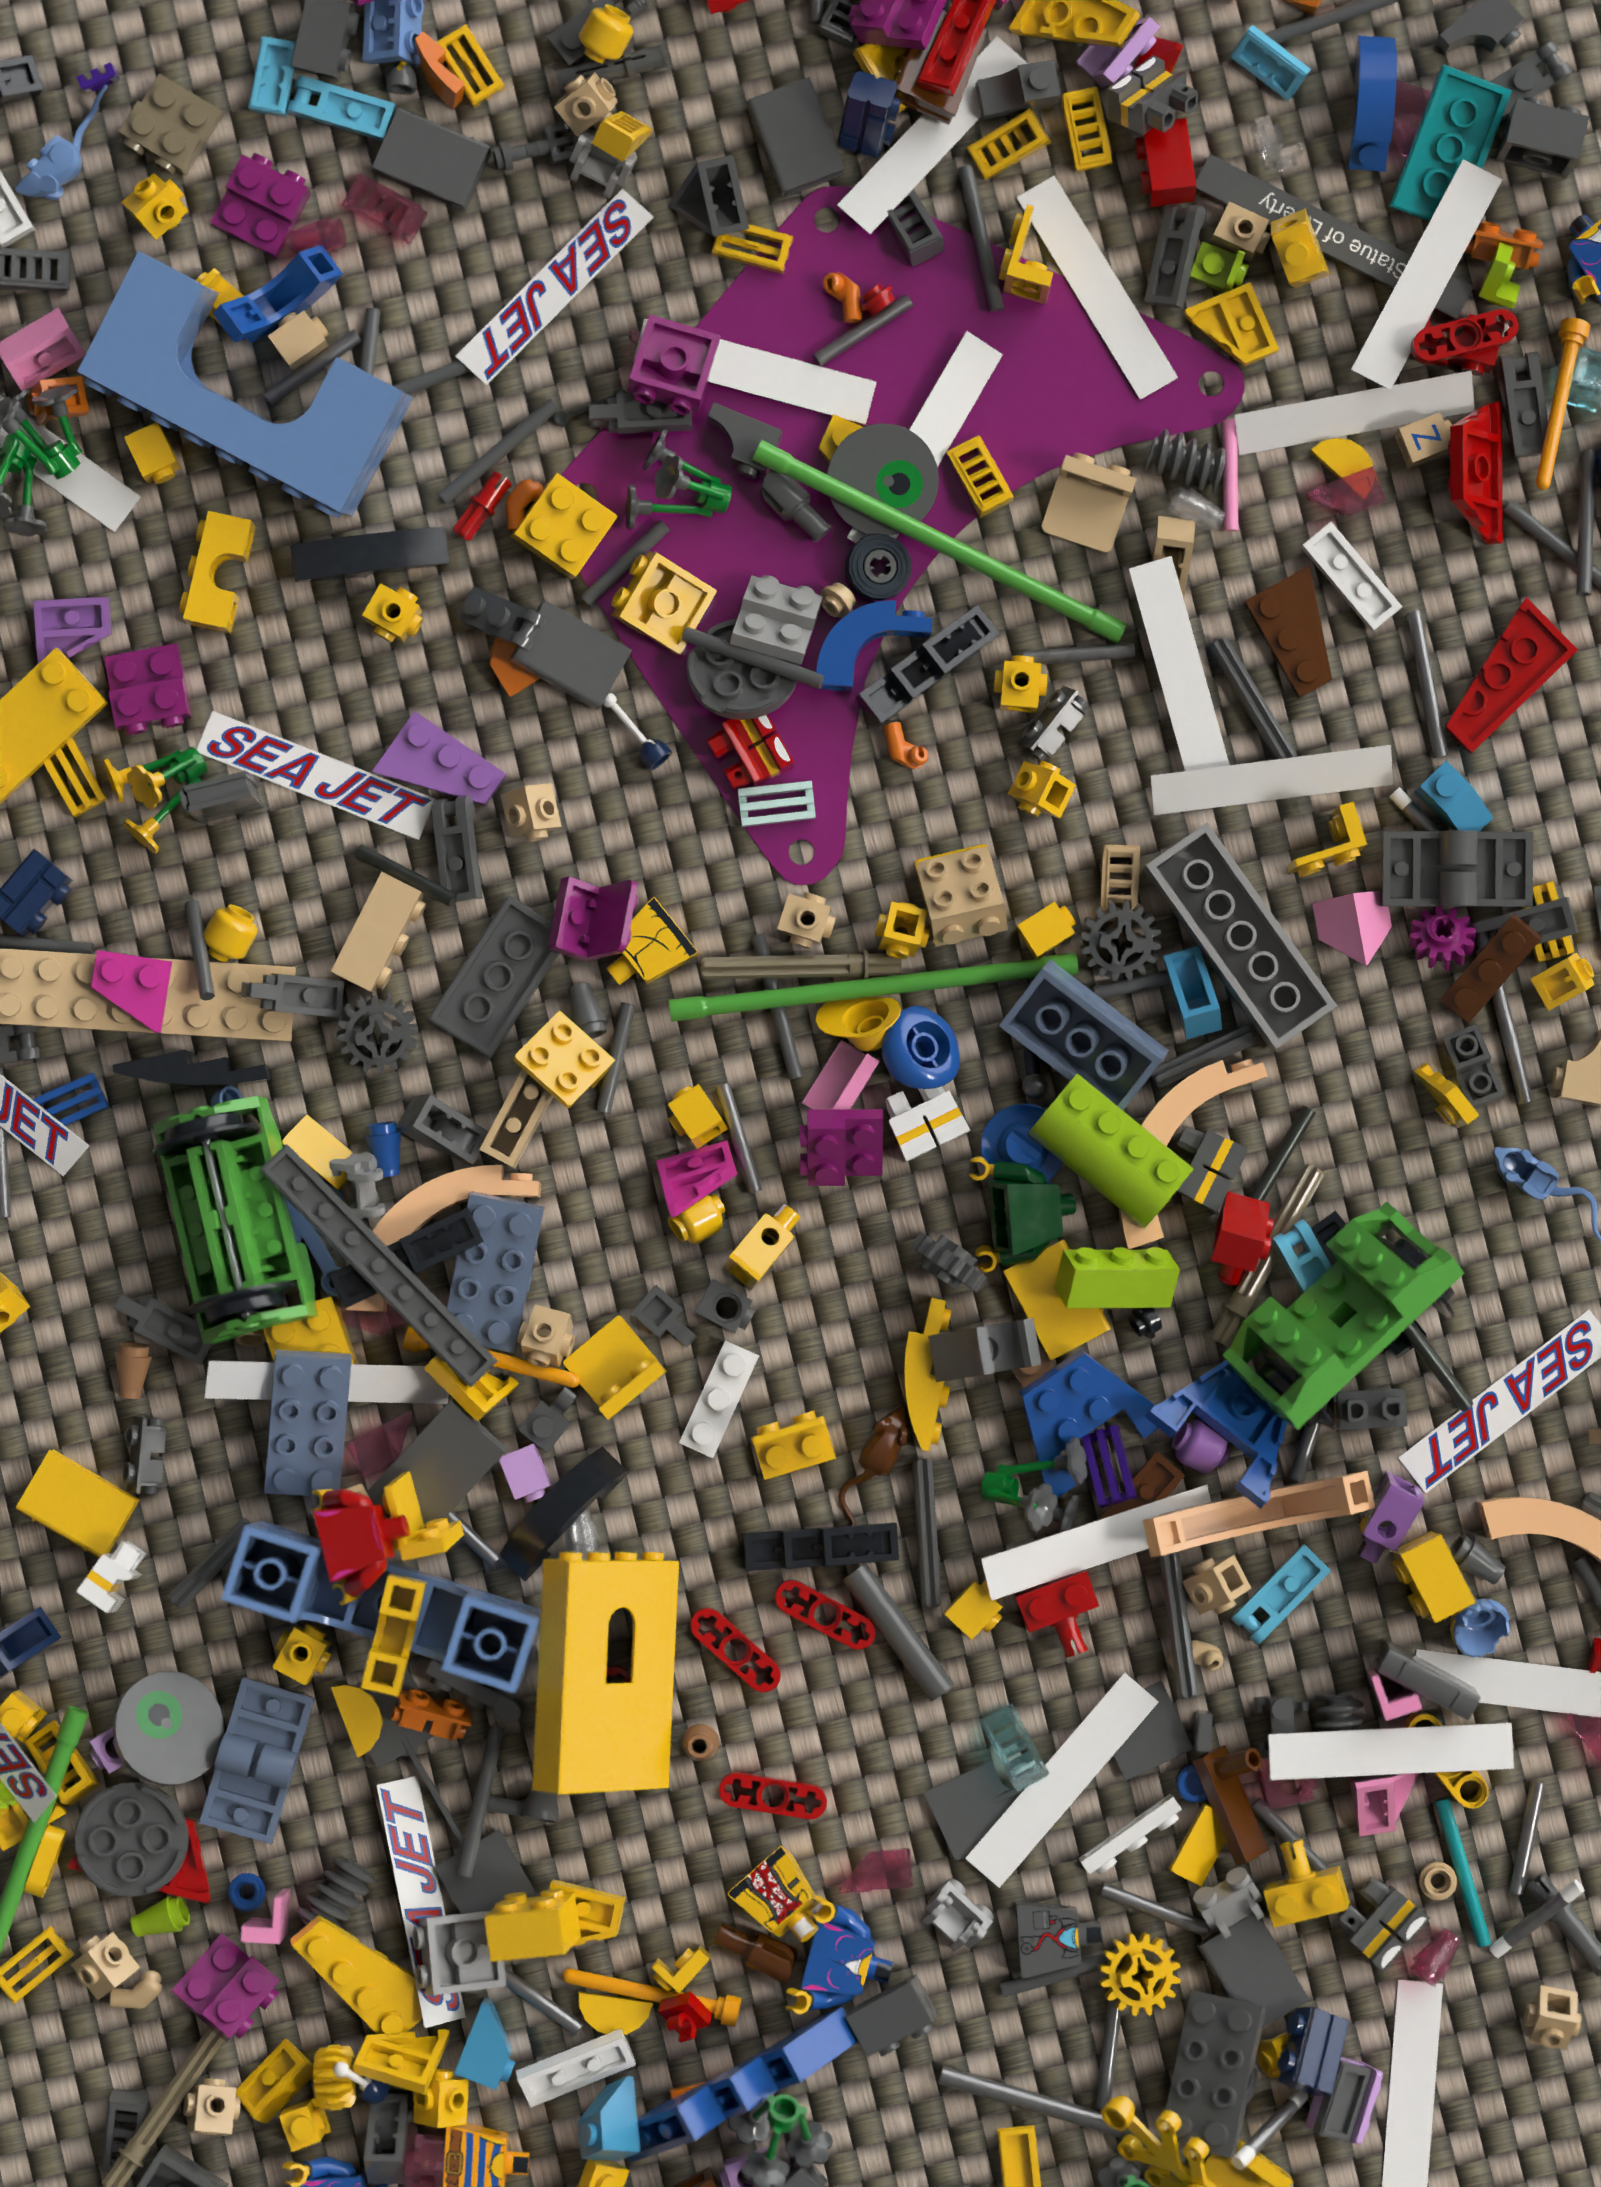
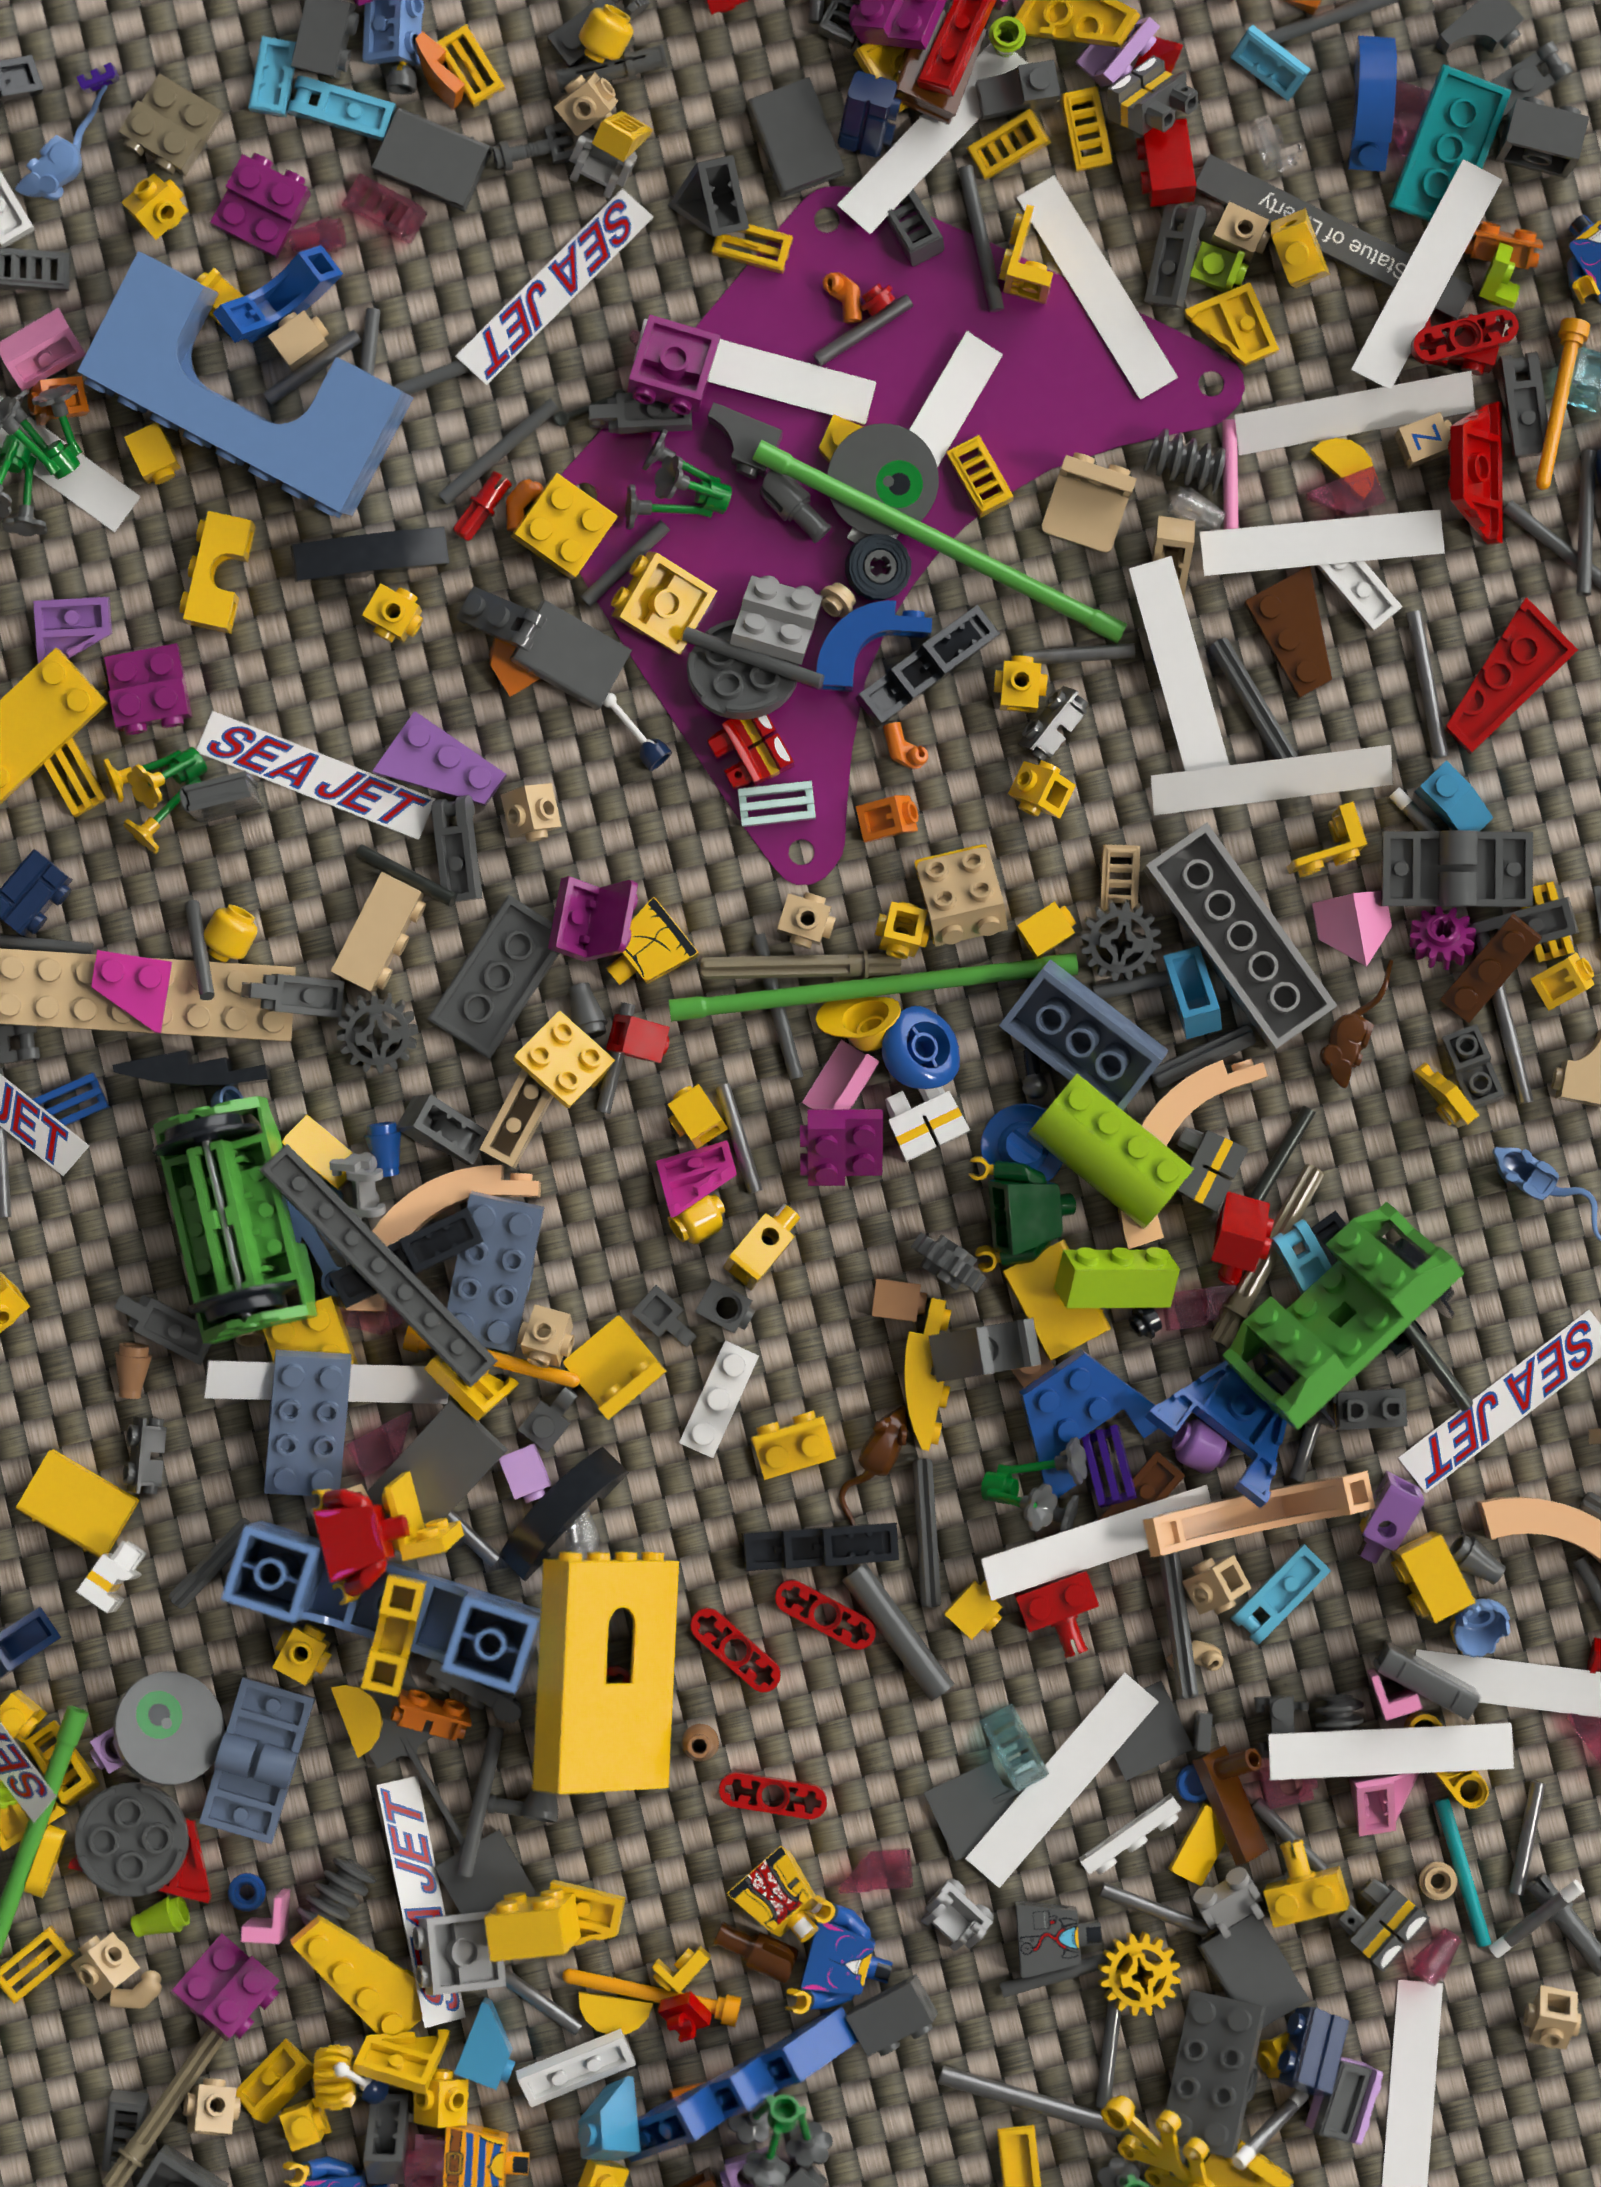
none -> brick [606,1014,670,1063]
none -> orange bracket [855,795,918,843]
none -> medium nougat brick [871,1279,927,1322]
none -> lime cone [989,16,1026,57]
none -> clear pink slope [1163,1285,1236,1331]
none -> white sticker [1200,509,1445,576]
none -> reddish brown animal [1319,960,1393,1089]

